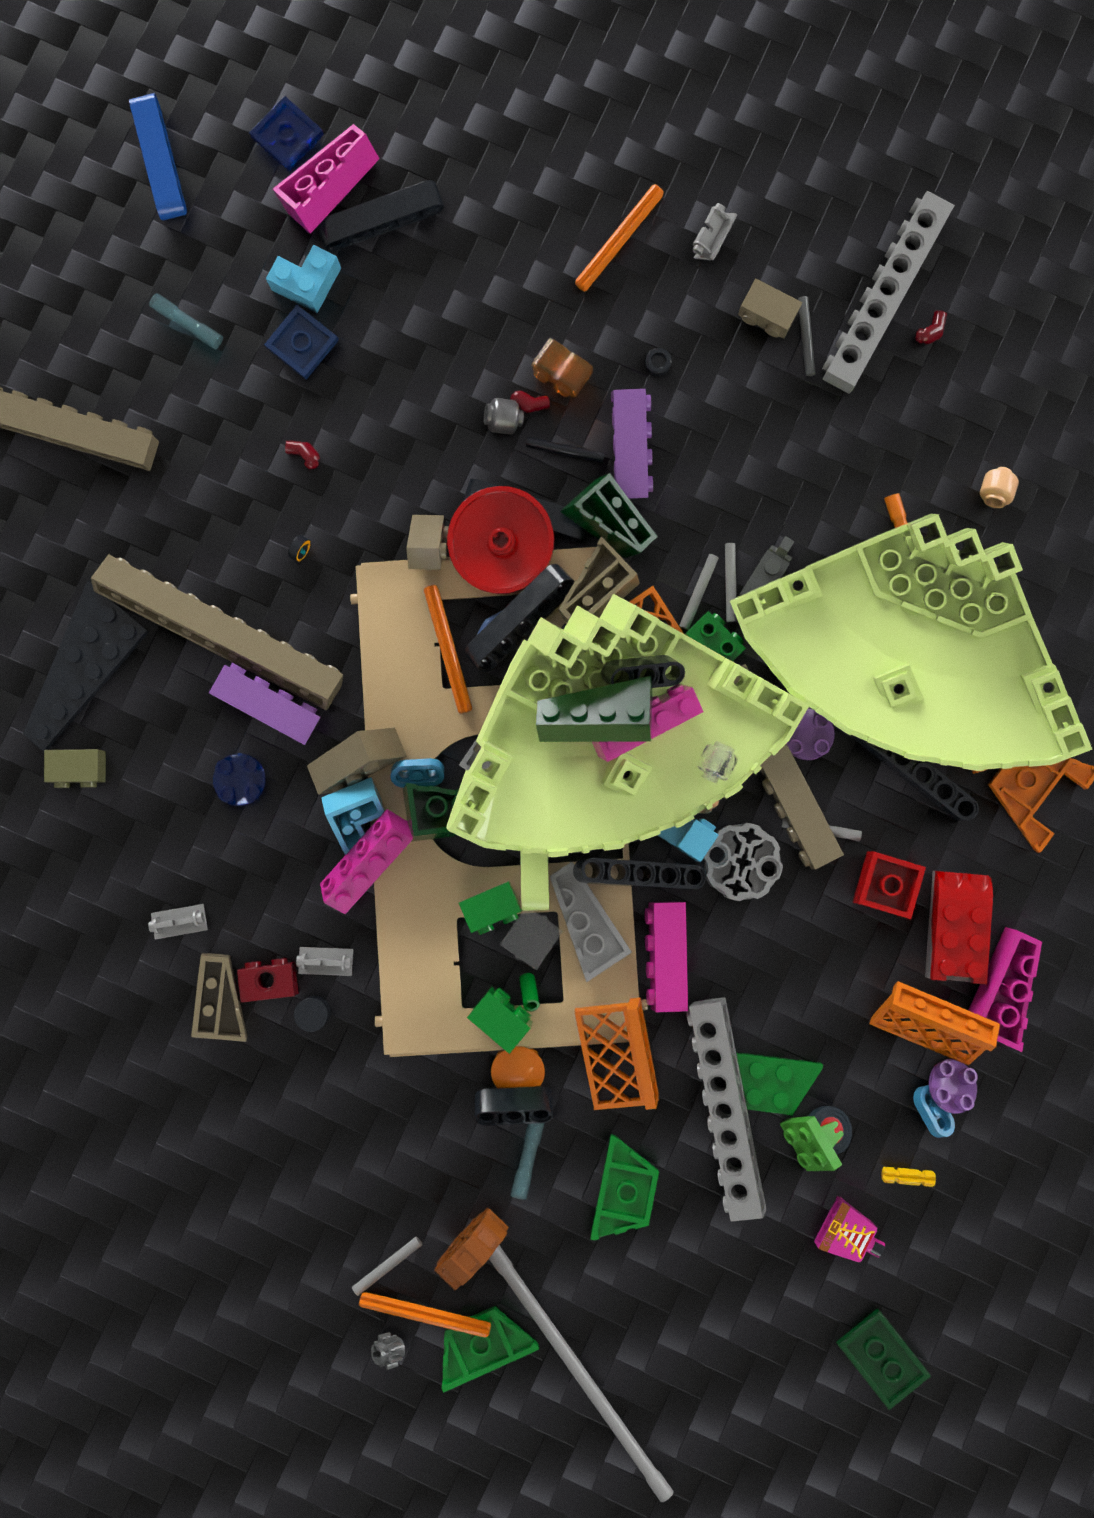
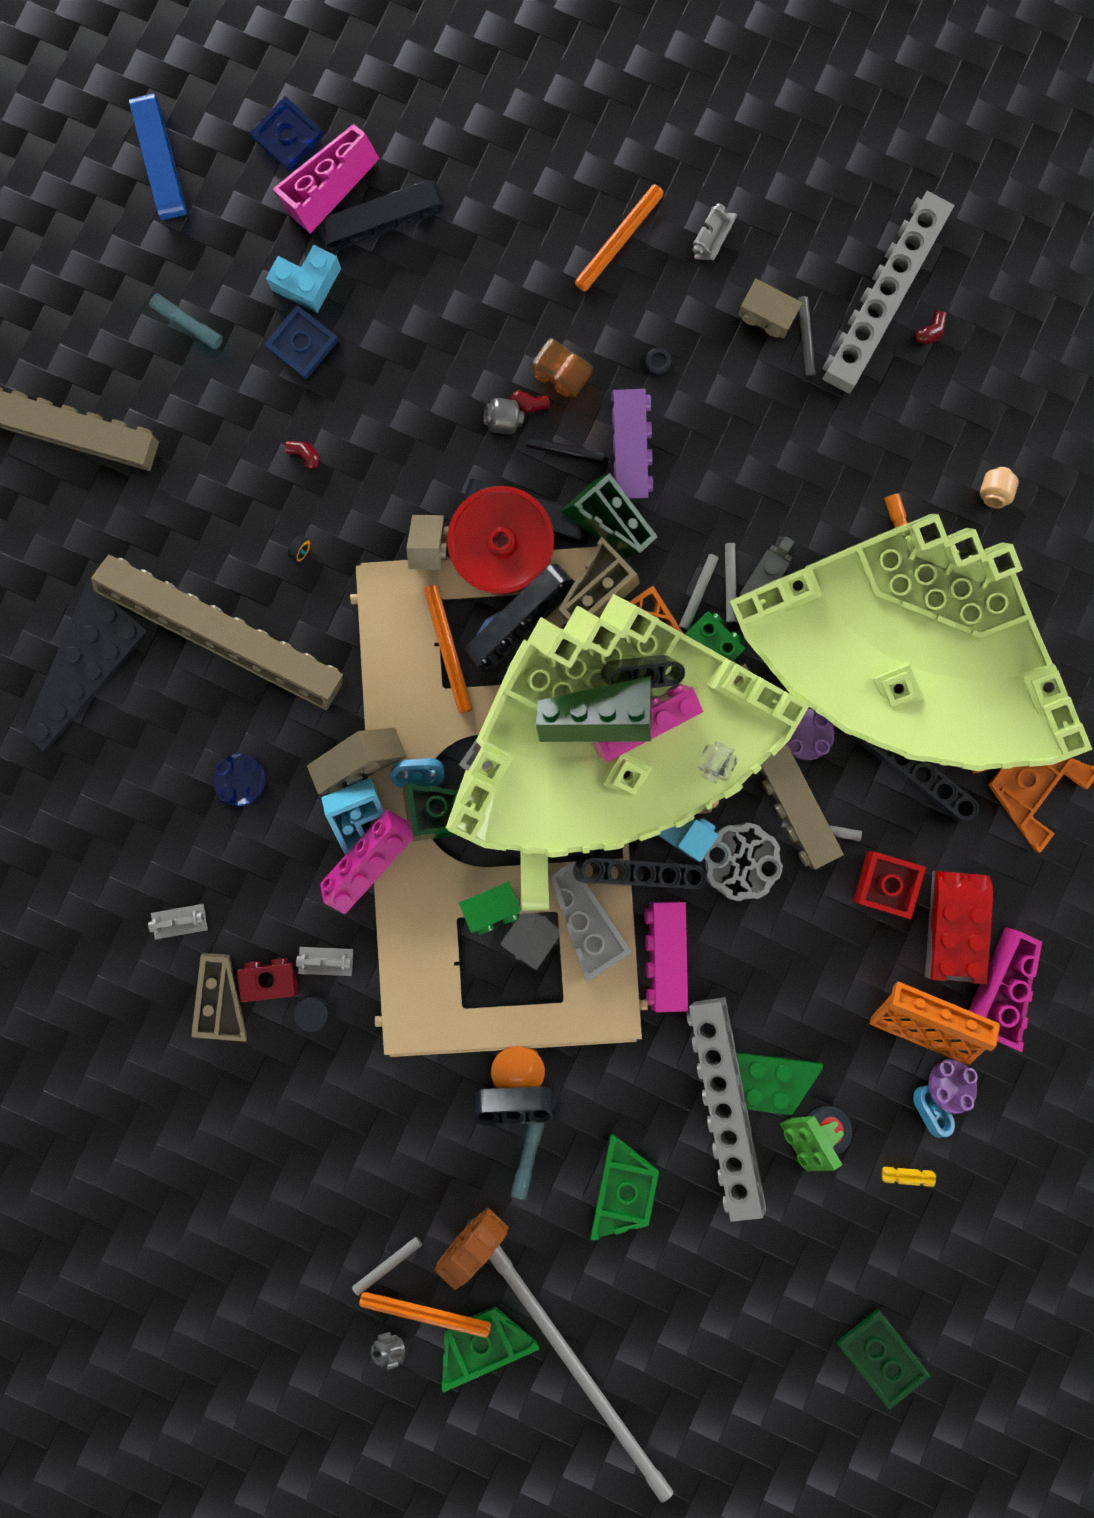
olive brick [44,749,106,788] -> none
medium lavender wedge [209,663,320,745] -> none
green brick [467,987,533,1054] -> none
green axle [519,973,540,1012] -> none
orange fence [574,997,659,1110] -> none
torso [814,1196,885,1262] -> none

